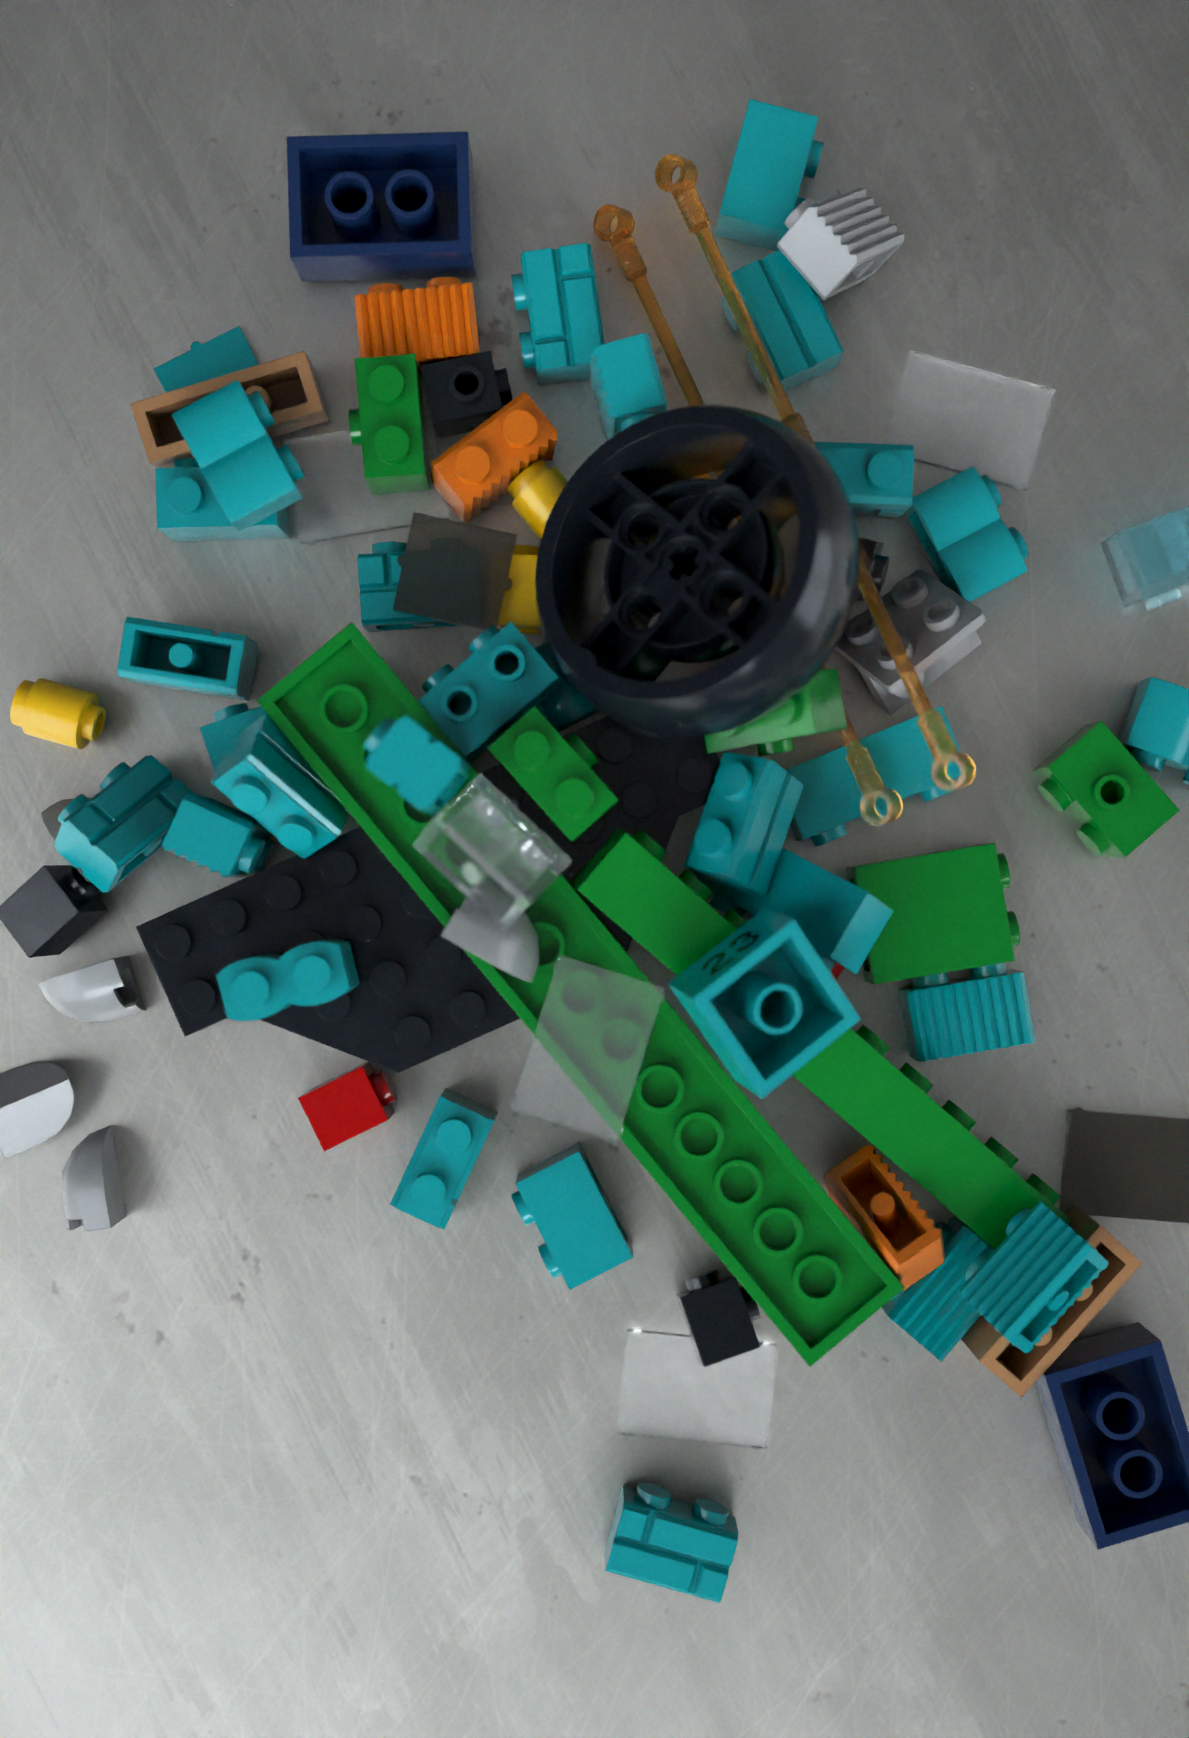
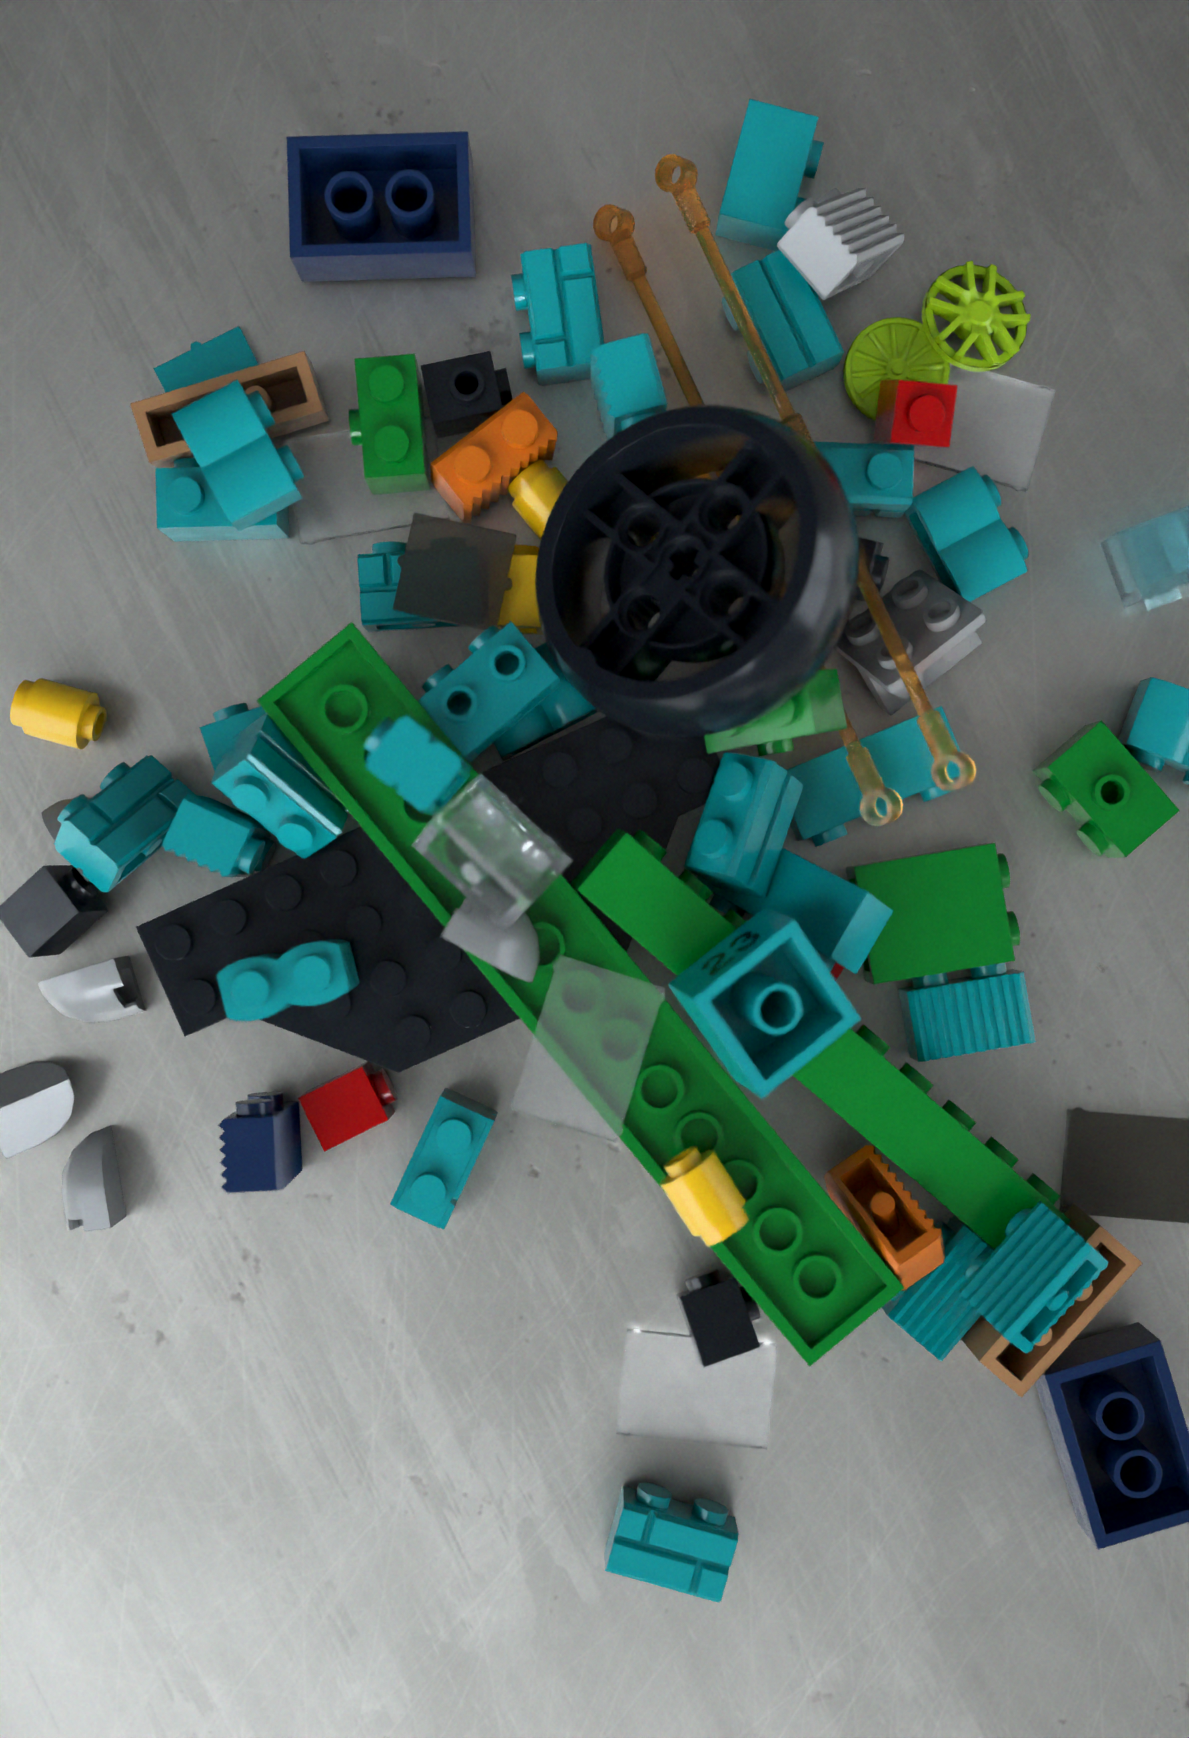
teal brick [117,616,258,701] -> none
orange brick [354,277,481,374] -> none
green brick [488,706,618,843] -> none
teal brick [511,1142,633,1290] -> none
none -> dark blue brick [218,1092,302,1193]
none -> yellow brick [660,1146,749,1246]
none -> lime wheel [843,317,950,421]
none -> red brick [873,380,958,448]
none -> lime wheel [922,261,1031,372]

